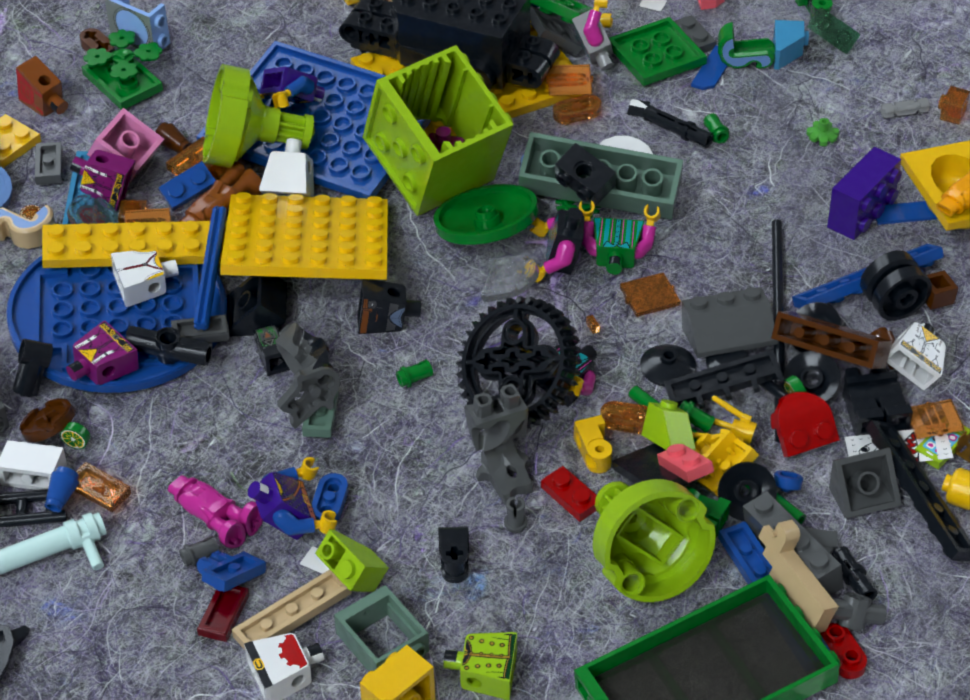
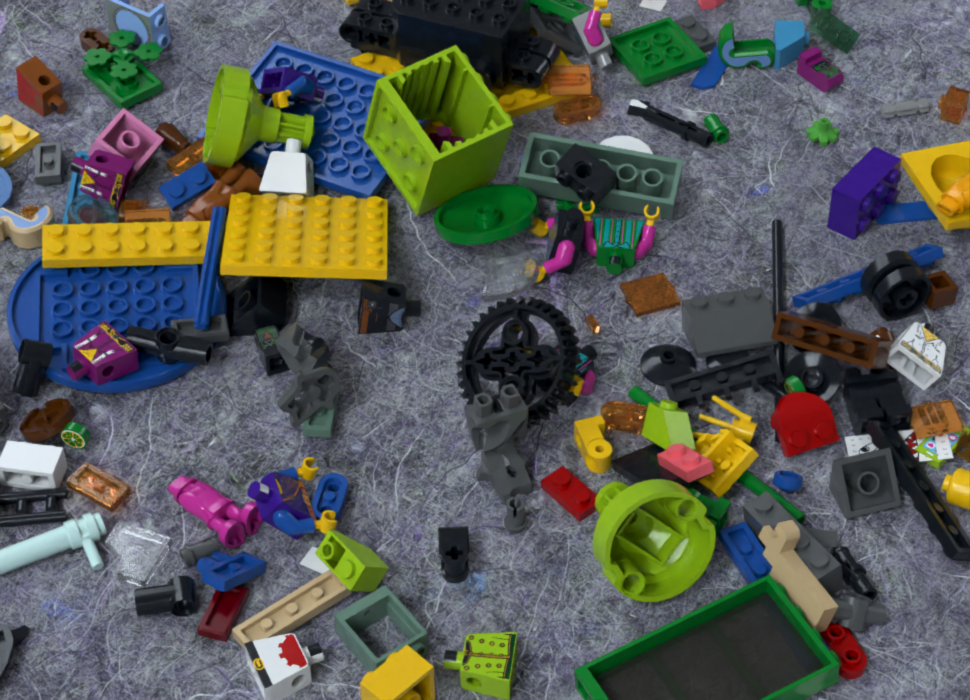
blue cone [44,466,79,513] -> none
white torso [111,249,179,307] -> none
green pin [396,359,433,388] -> none
green pin [679,401,715,433] -> none
black dish [717,462,777,521] -> none
none -> clear tile [105,520,173,588]
none -> black piece [134,576,197,617]
none -> magenta leg [797,46,844,92]

